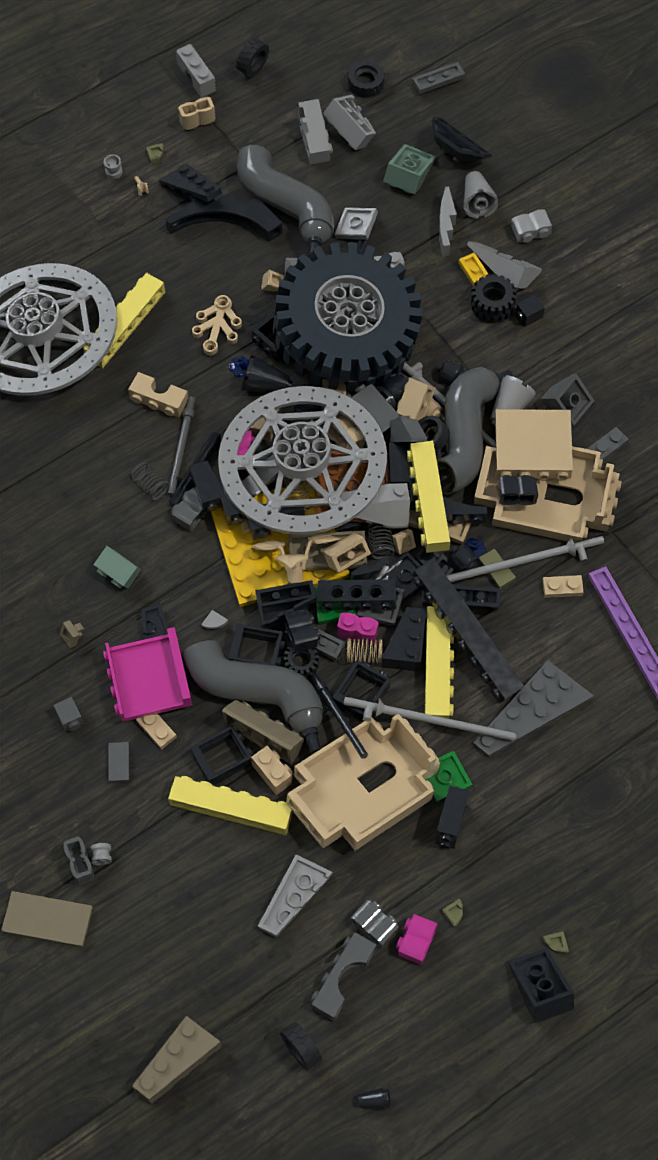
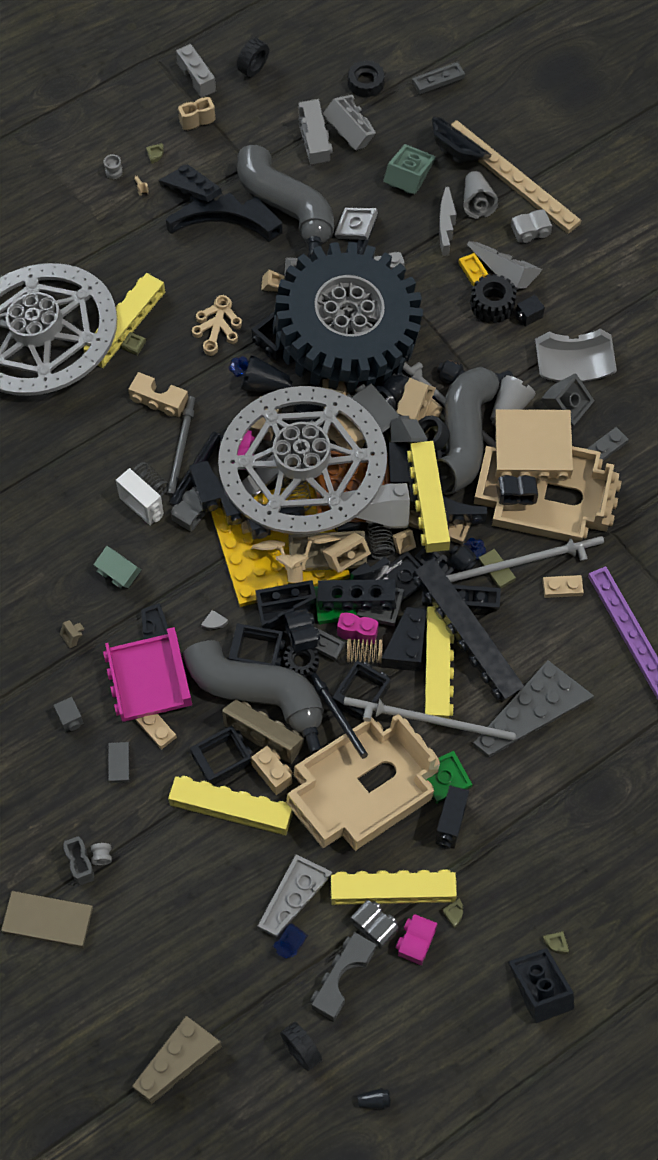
none -> white window [116,468,164,525]
none -> olive tile [121,332,146,355]
none -> clear blue bracket [273,923,308,958]
none -> light yellow brick [331,870,457,905]
none -> tan plate [451,120,581,234]
none -> light grey panel [535,329,617,382]

